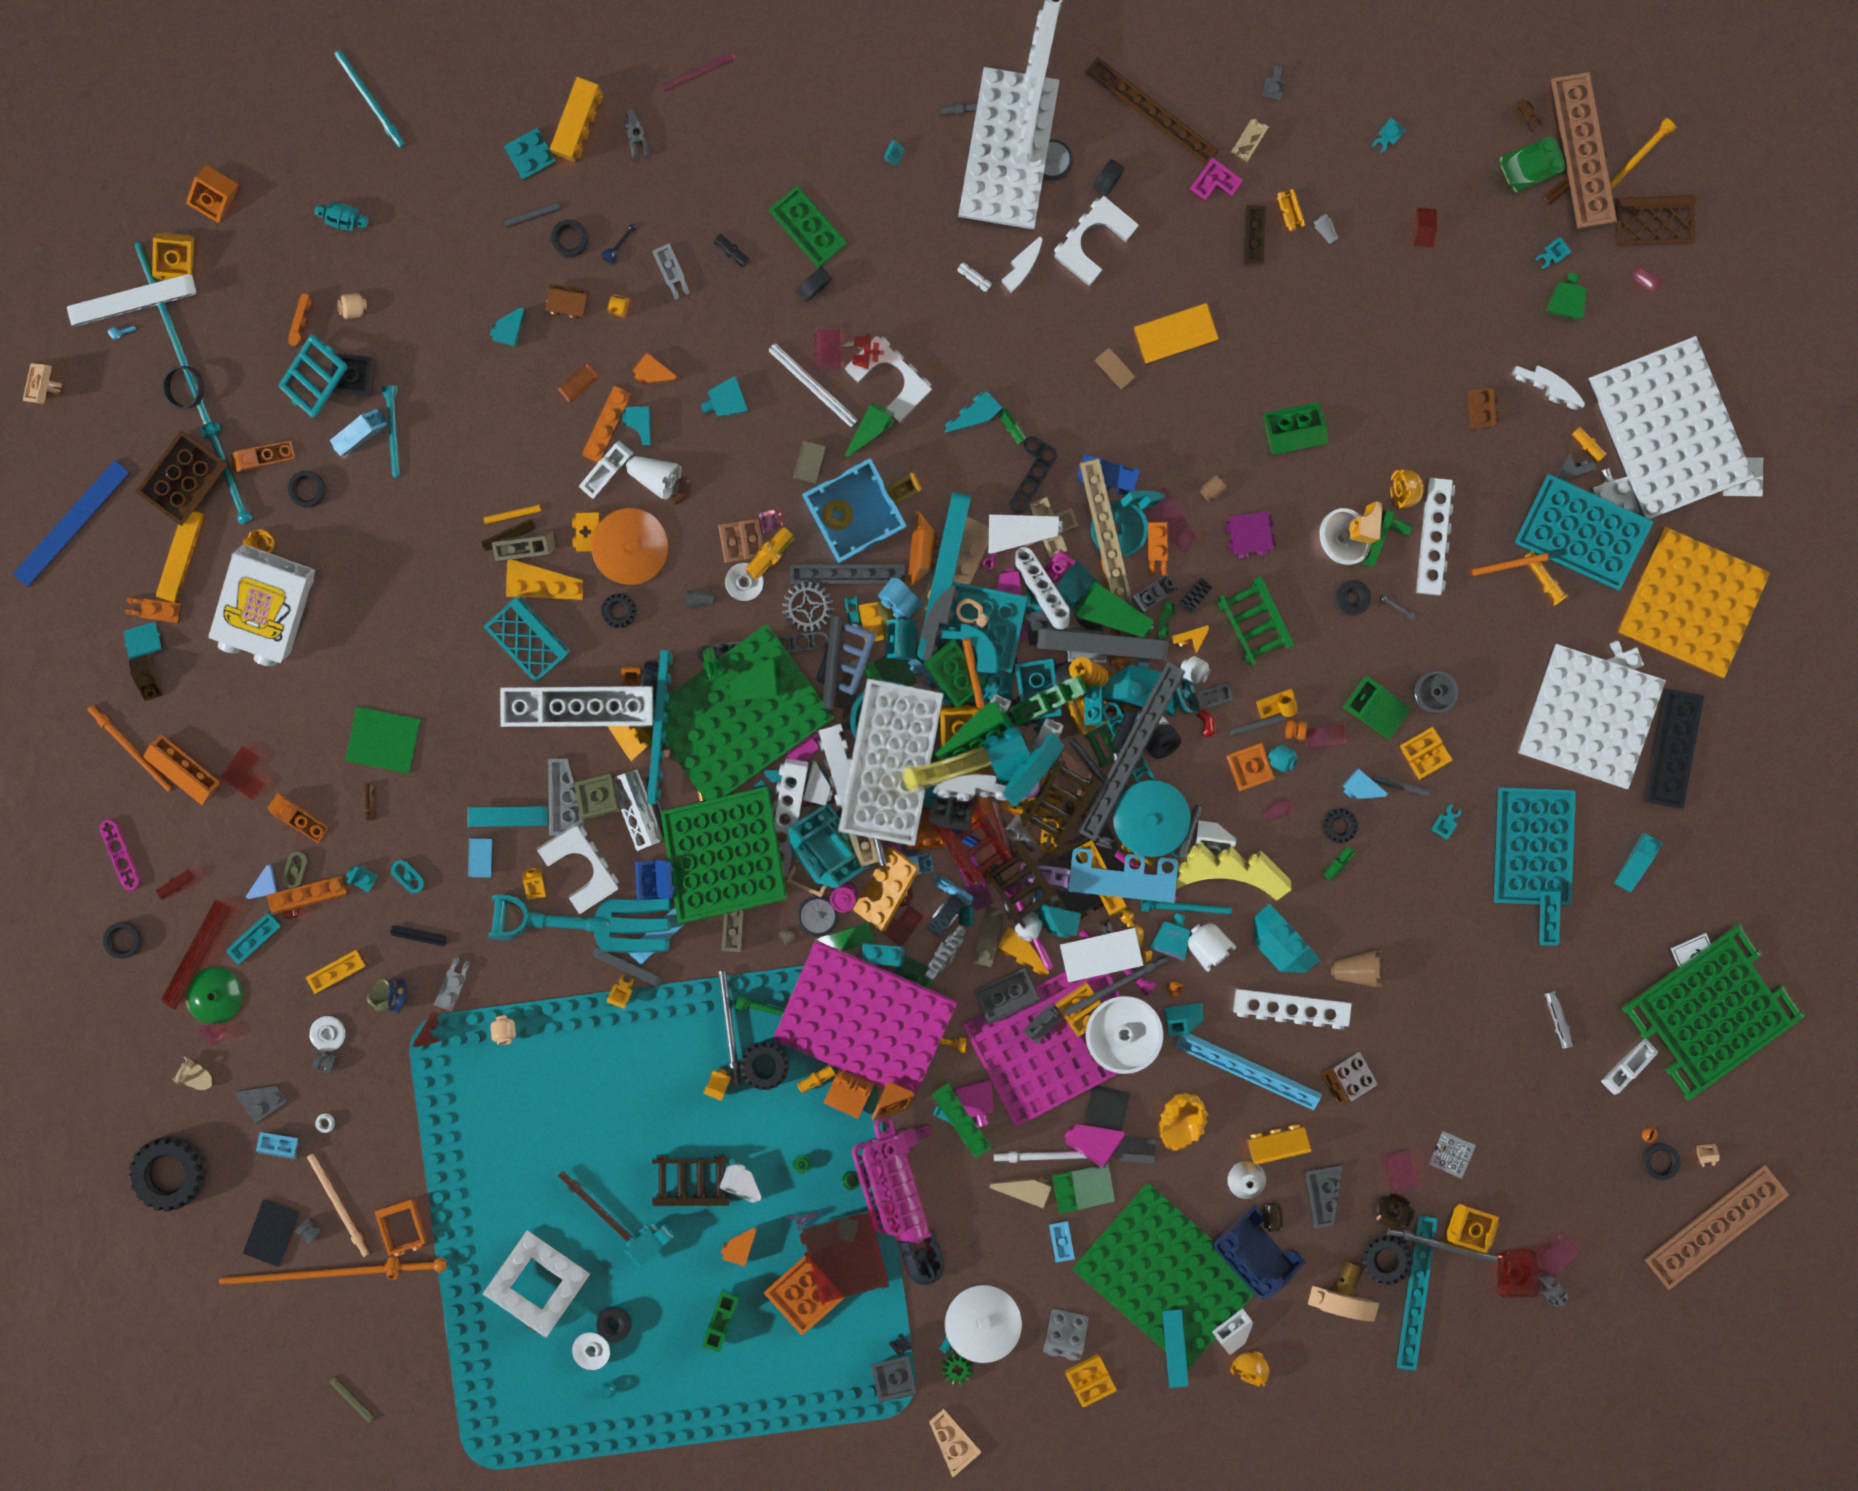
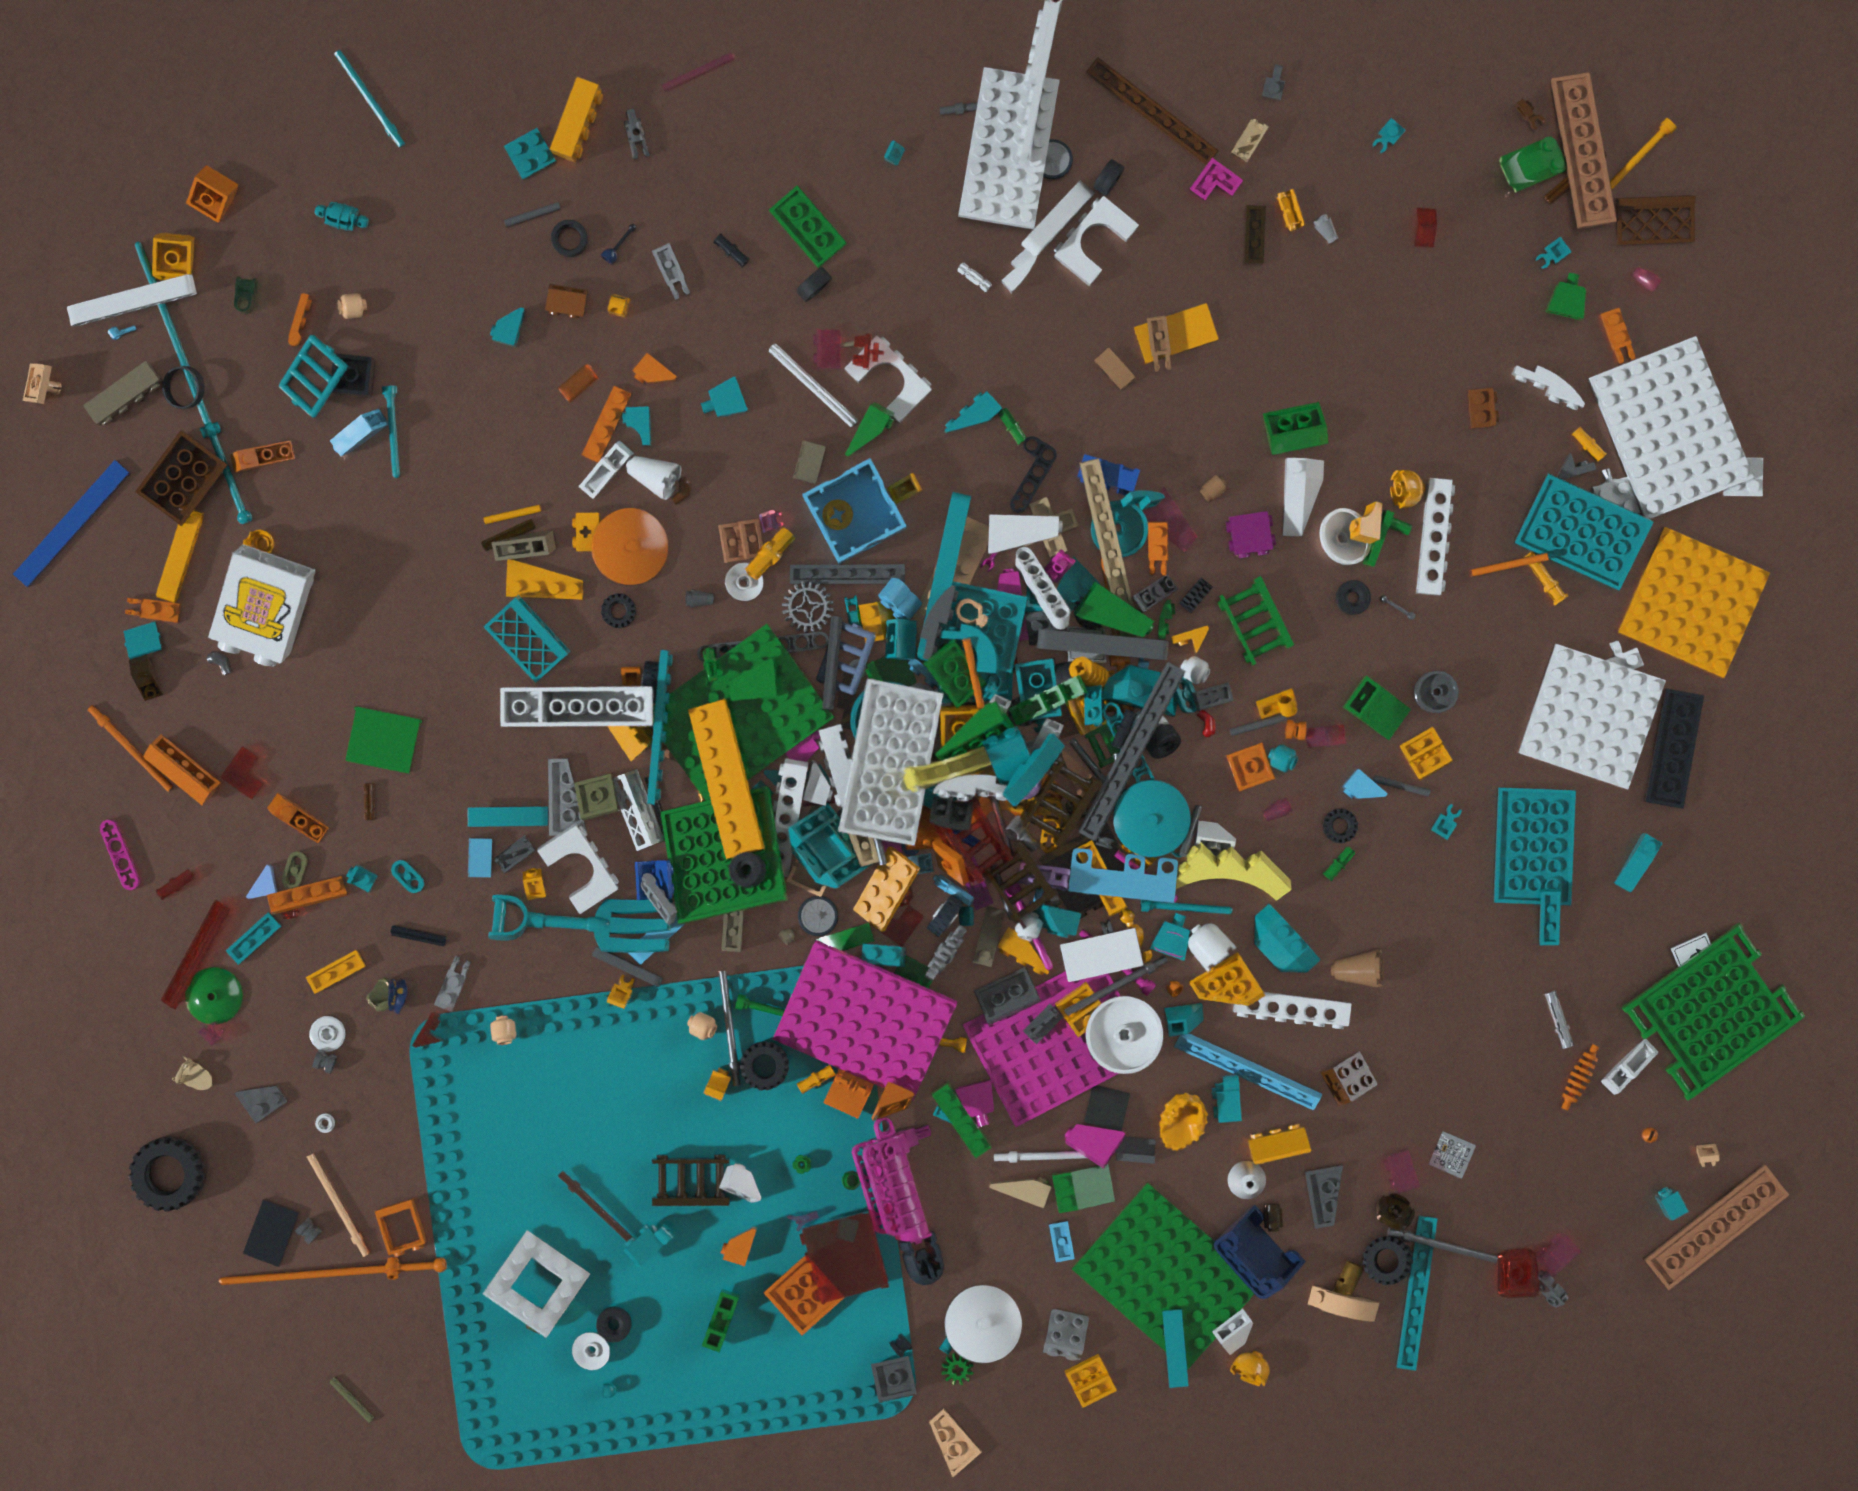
black tyre [103,922,141,959] -> none
medium azure hinge [256,1132,299,1160] -> none
black tyre [287,471,325,508] -> none
dark pink hose [830,881,858,913] -> none
orange wedge [907,511,939,588] -> none
light orange slope [1446,1204,1499,1253] -> none
black tyre [1642,1143,1681,1180] -> none
none -> dark tan brick [83,361,162,426]
none -> flat silver arm [206,651,232,675]
none -> clear green piece [234,276,258,315]
none -> dark grey hinge [495,835,536,874]
none -> light grey hinge [641,873,677,924]
none -> light nougat head [687,1012,717,1040]
none -> light orange plate [688,699,765,859]
none -> black tyre [729,852,766,888]
none -> orange plate [932,839,969,886]
none -> white beam [1021,180,1095,257]
none -> medium nougat hinge [1147,316,1171,372]
none -> light orange plate [1189,952,1265,1006]
none -> teal hinge [1211,1075,1242,1123]
none -> white wedge [1283,458,1324,537]
none -> orange piece [1561,1044,1599,1111]
none -> orange hinge [1600,308,1635,364]
none -> teal brick [1654,1187,1689,1221]

